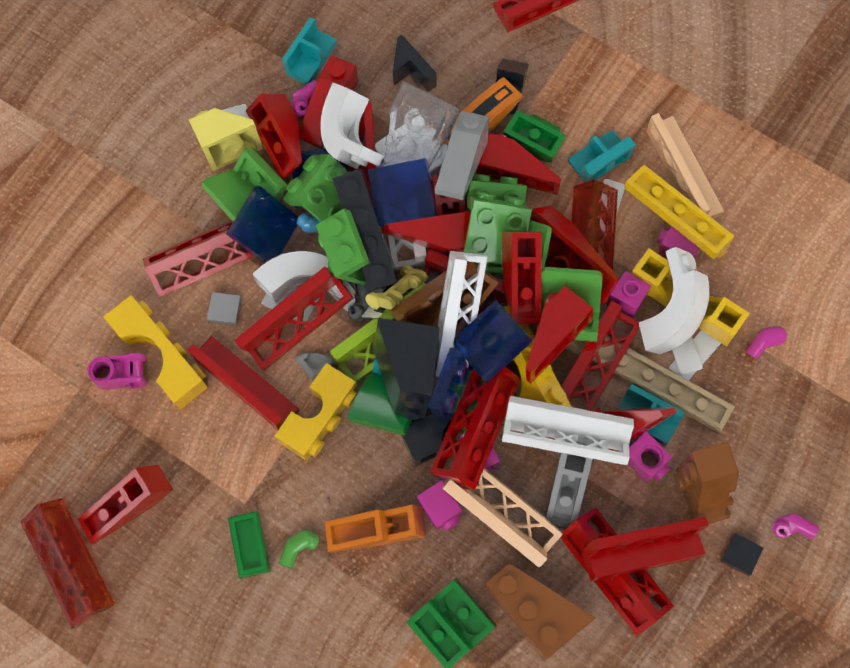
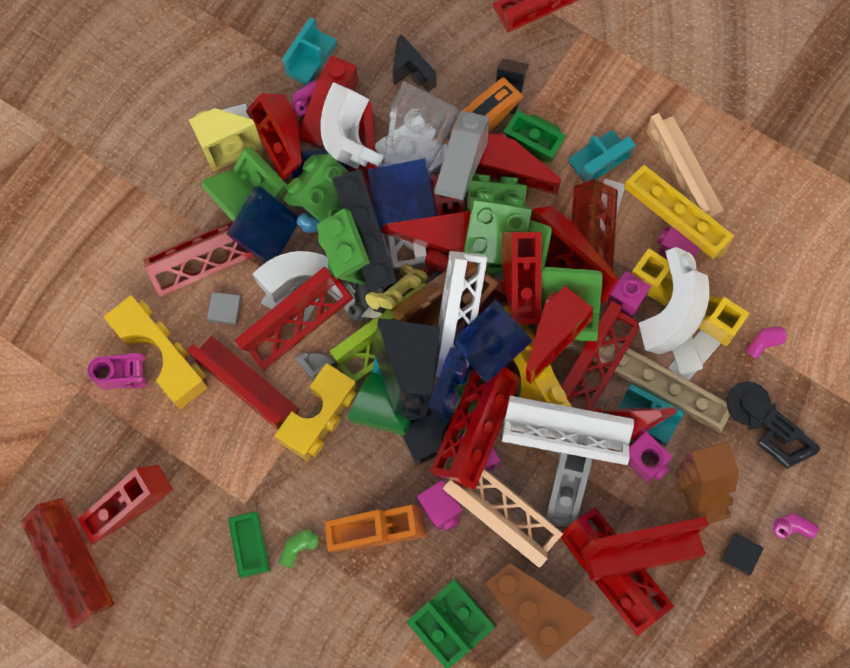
none -> black piece [727,381,821,469]

